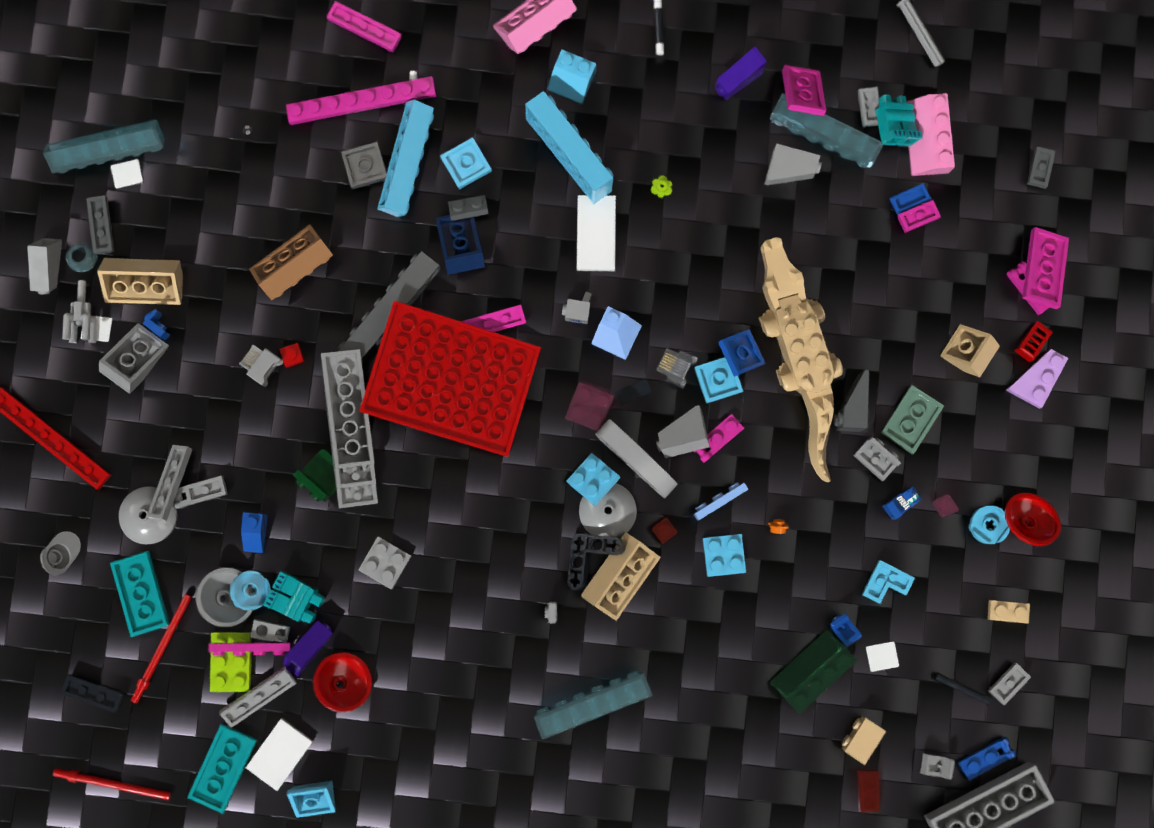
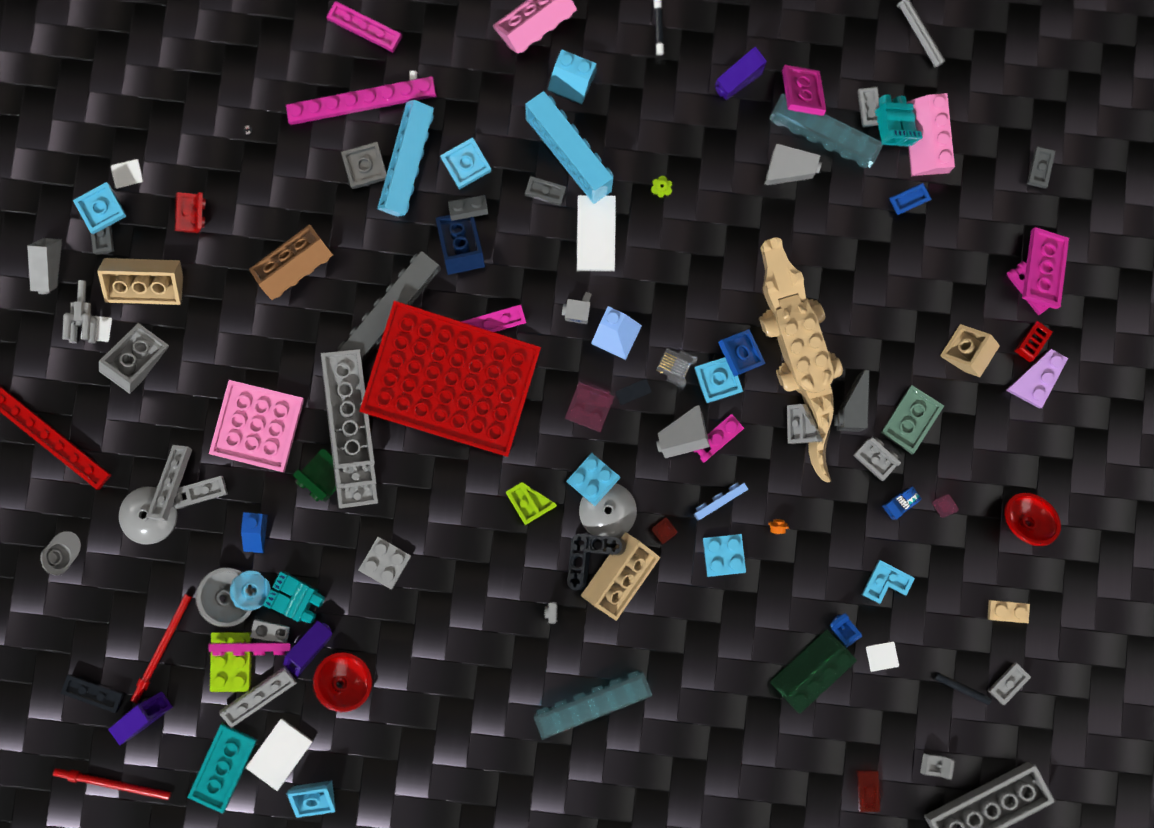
clear light blue brick [43,120,165,173] -> none
clear light blue piece [66,244,97,272] -> none
teal tile [110,551,170,637] -> none
blue bracket [142,309,170,341] -> none
light grey piece [239,345,284,387] -> none
red plate [279,343,305,368] -> none
light grey beam [595,419,678,498] -> none
tan brick [841,716,886,765] -> none
dark pink plate [897,200,941,233] -> none
blue plate [958,737,1017,780] -> none
medium azure plate [969,506,1010,544] -> none
none -> medium azure plate [73,182,126,234]
none -> dark purple slope [108,692,173,745]
none -> red bracket [175,192,206,233]
none -> bright pink plate [209,380,304,473]
none -> lime wing [506,482,557,525]
none -> dark grey plate [525,176,566,206]
none -> light grey wing [787,404,822,444]

